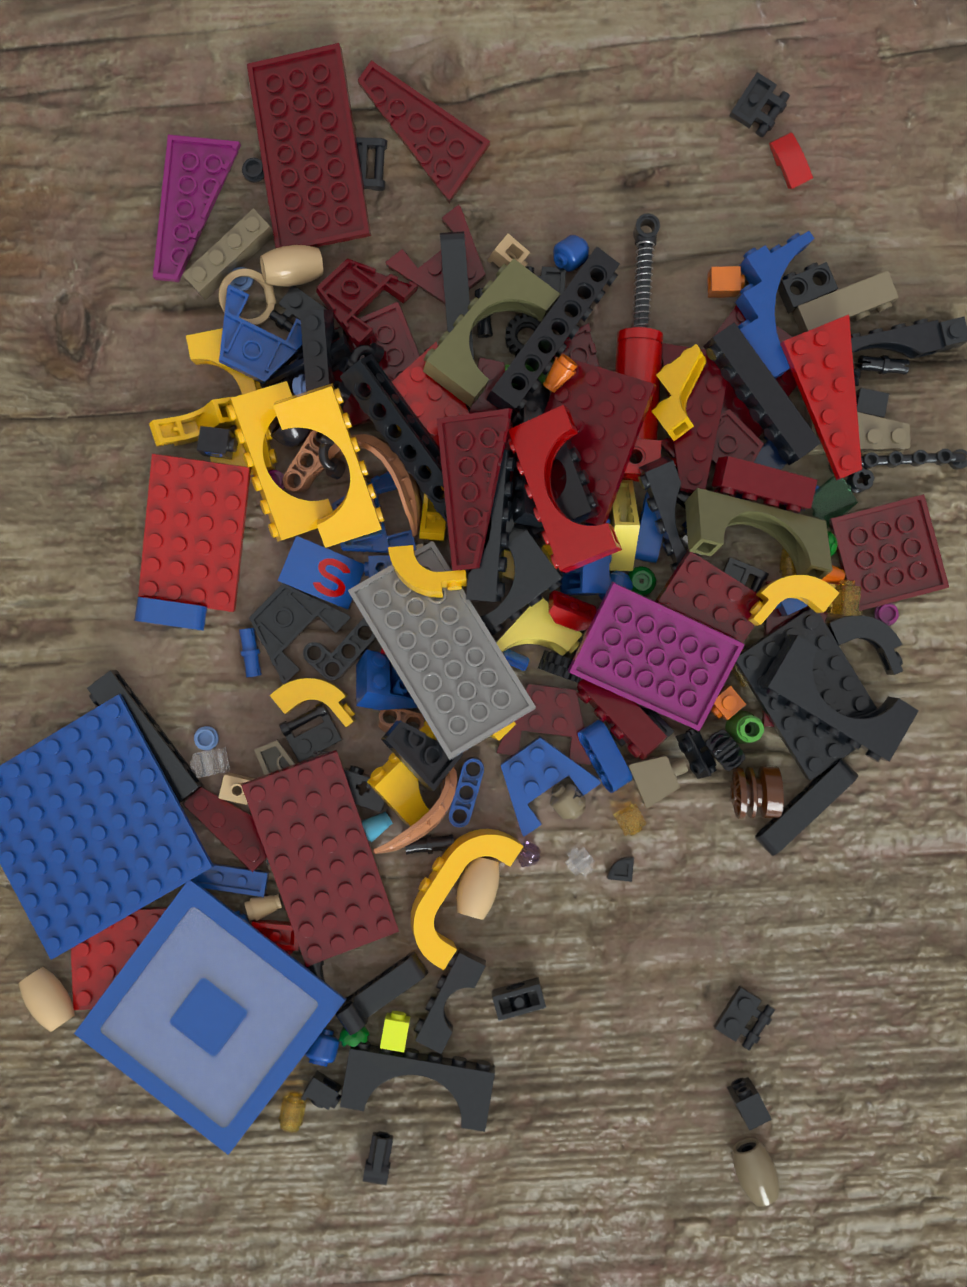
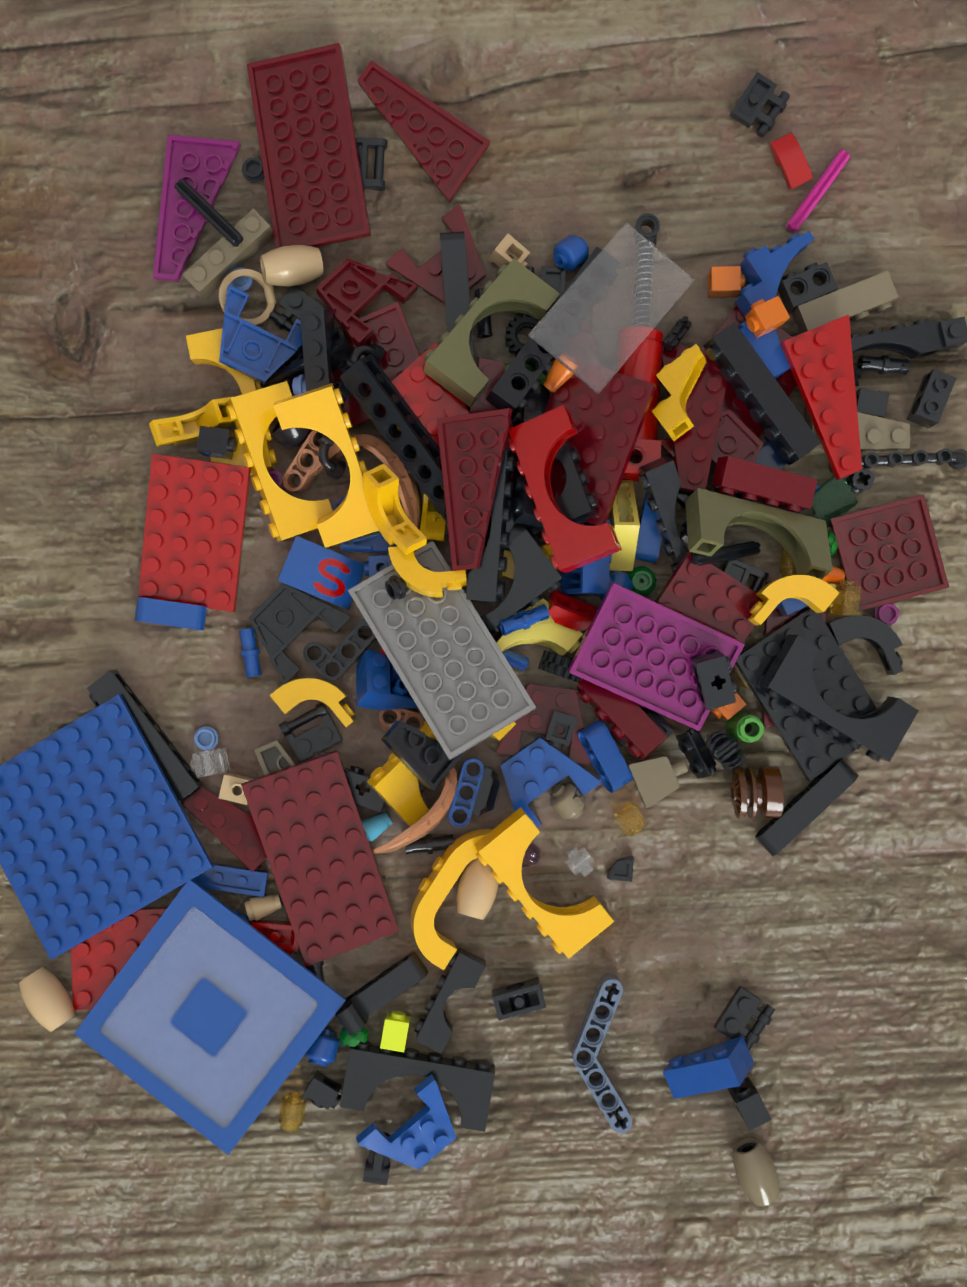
none -> black axle [174,179,243,247]
none -> blue wing [356,1074,457,1170]
none -> yellow arch [363,464,427,555]
none -> black plate [385,575,407,600]
none -> black slope [472,765,501,816]
none -> yellow arch [475,807,614,959]
none -> blue pin [499,604,550,636]
none -> clear piece [528,223,694,394]
none -> black brick [545,710,578,749]
none -> sand blue beam [571,973,632,1134]
none -> black axle [663,316,692,351]
none -> blue wedge [663,1036,754,1099]
none -> black brick [690,650,737,711]
none -> black axle [691,541,761,566]
none -> orange brick [745,296,790,338]
none -> dark pink axle [786,149,850,233]
none -> black brick [906,369,956,429]

